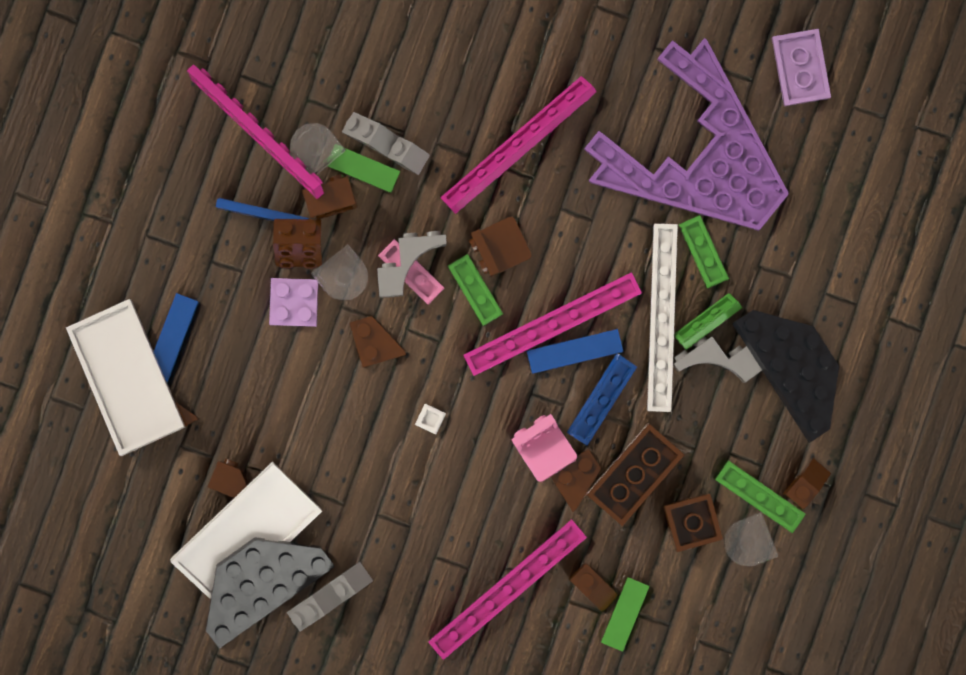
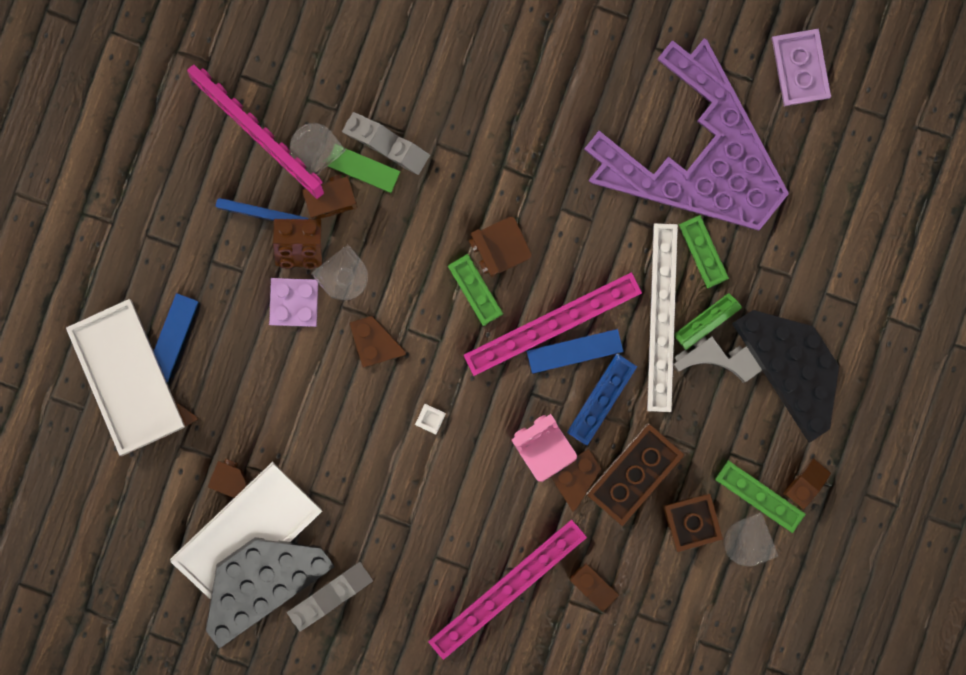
light grey arch [377,231,446,298] -> none
bright pink tile [378,239,445,305] -> none
dark pink plate [440,76,597,214] -> none
bright green tile [601,577,650,652] -> none

